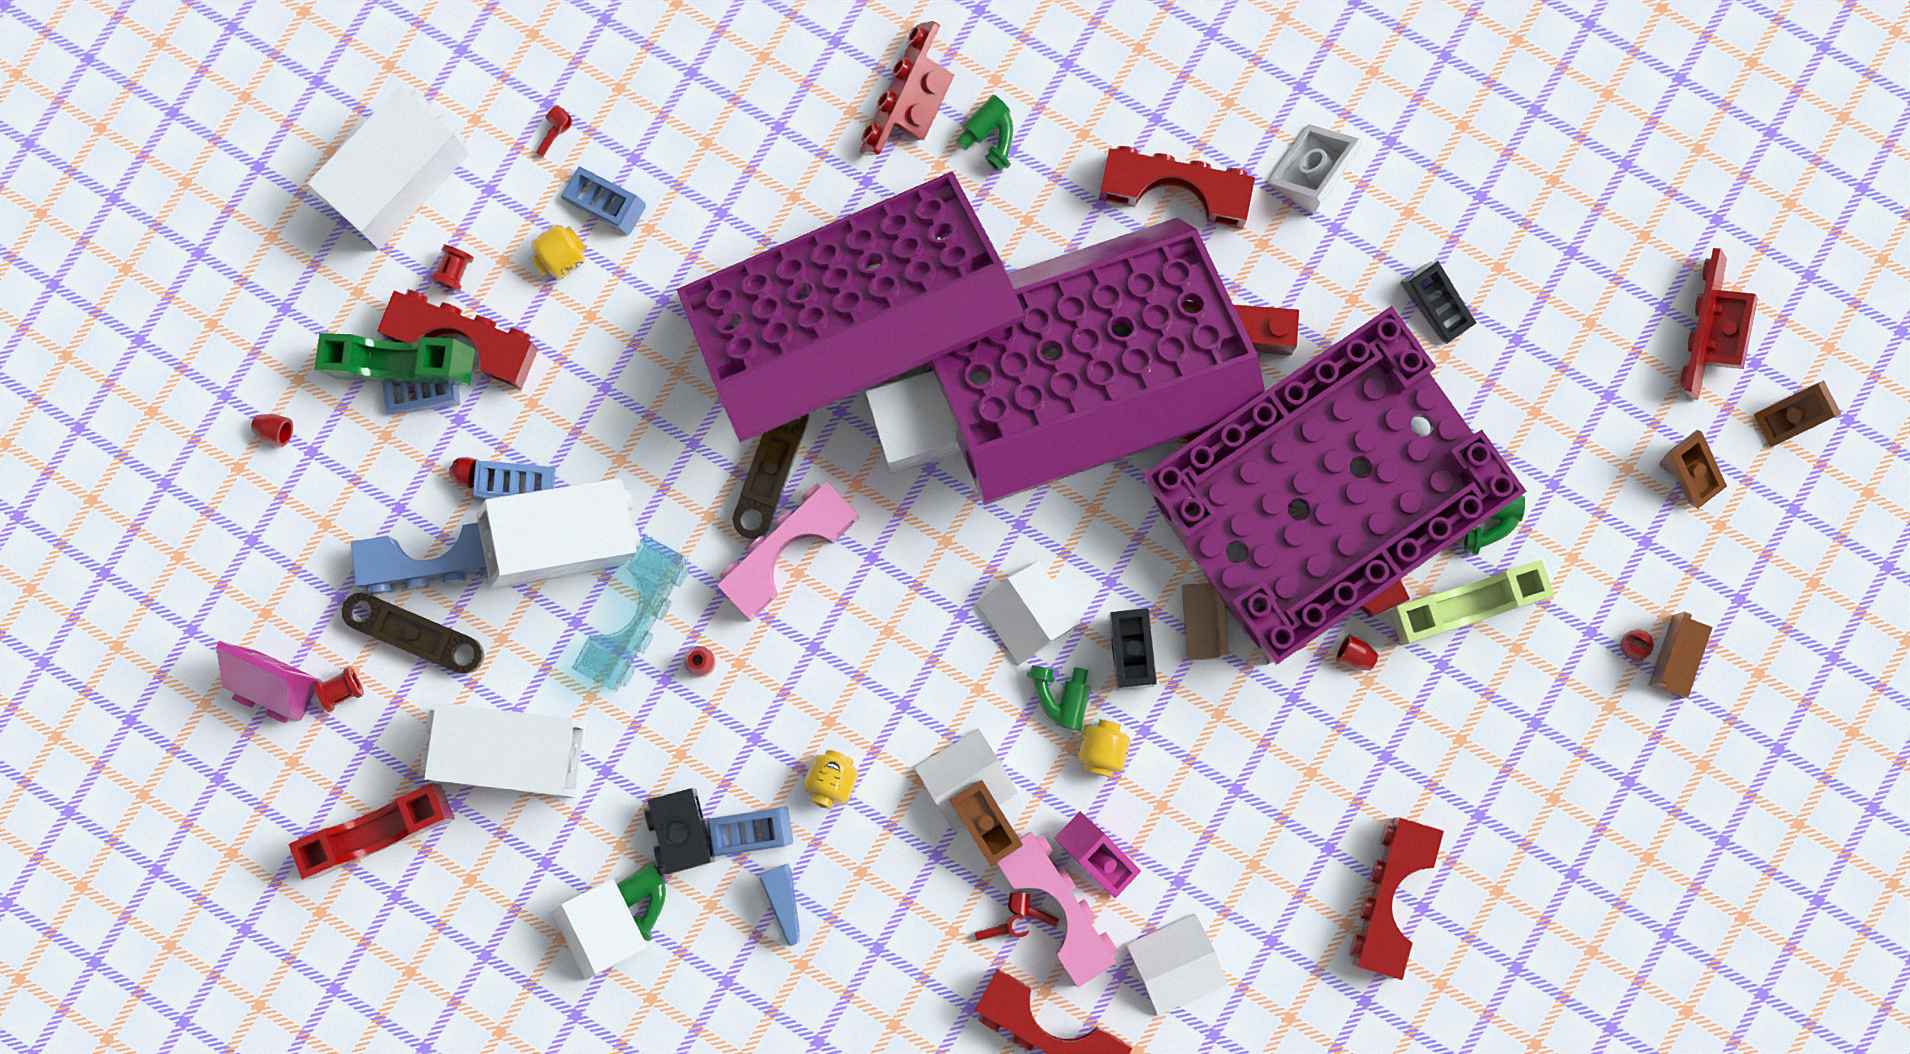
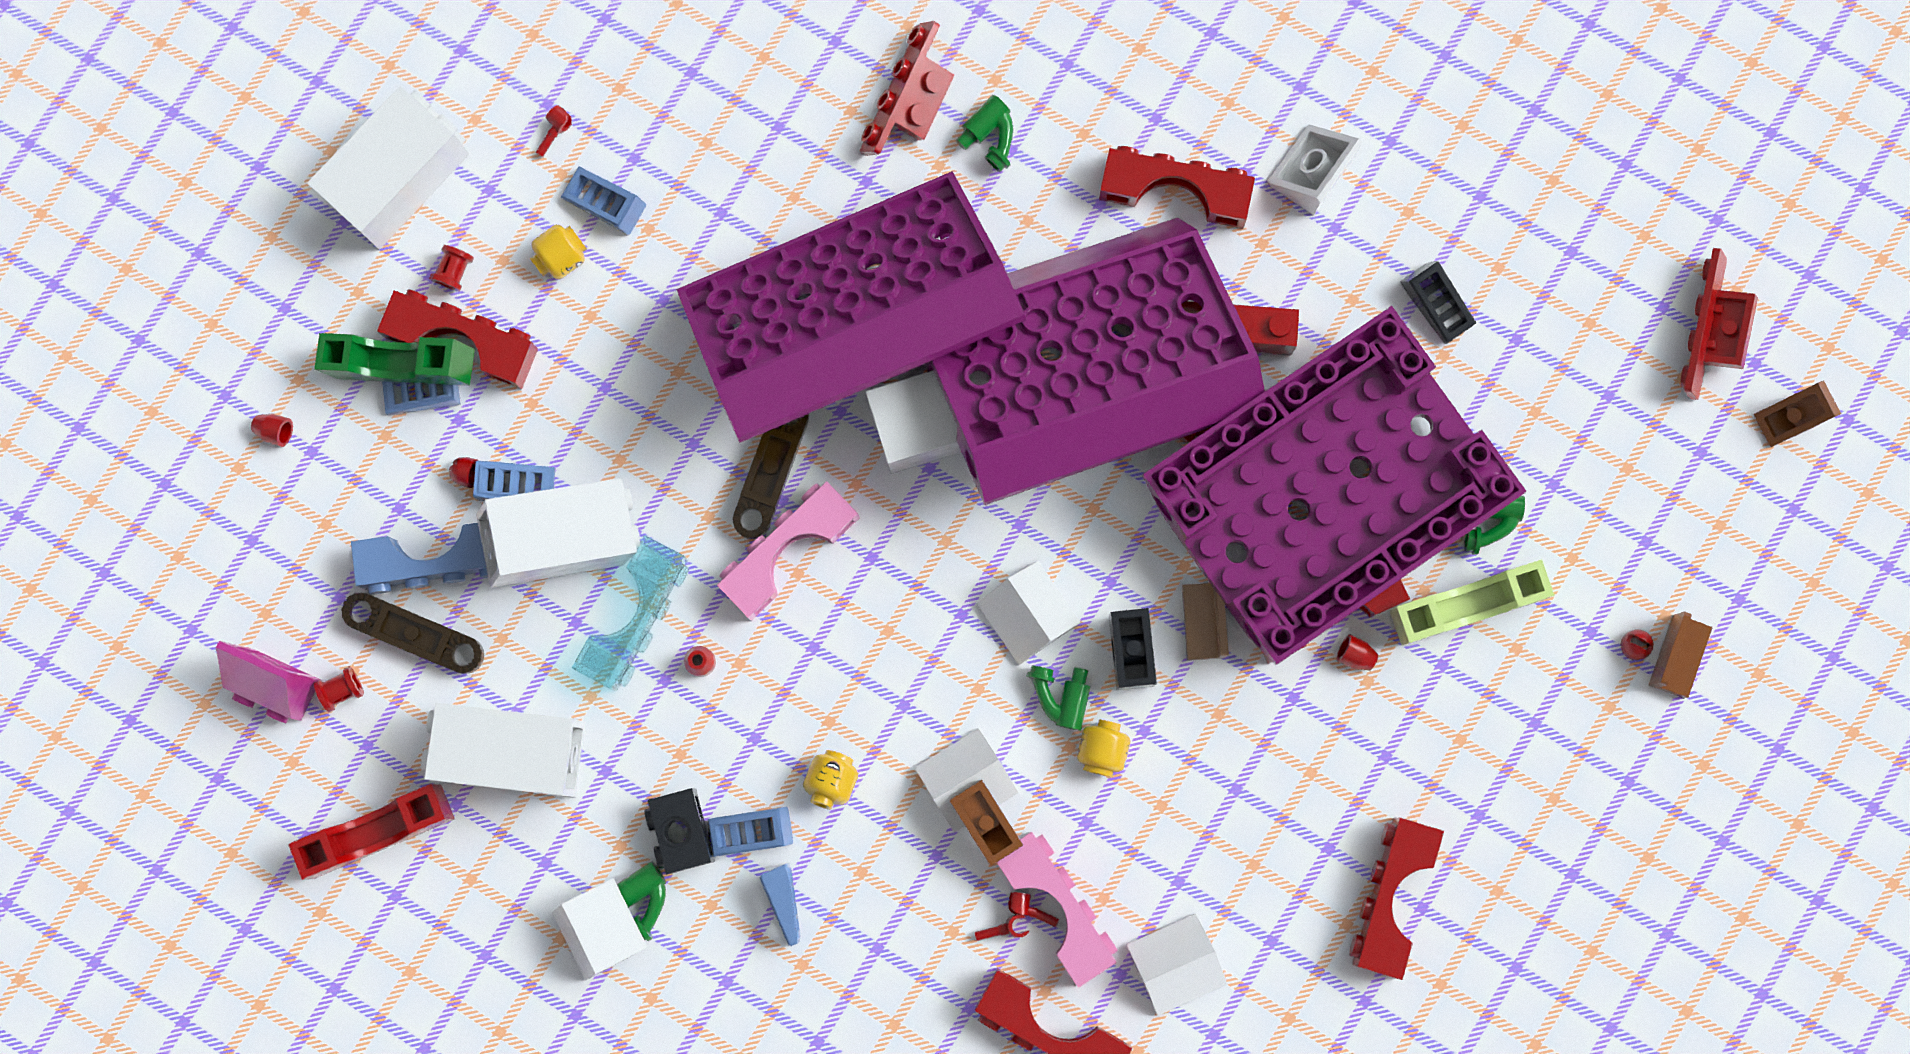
dark pink slope [1054,811,1141,899] -> none
dark orange slope [1659,429,1727,509] -> none

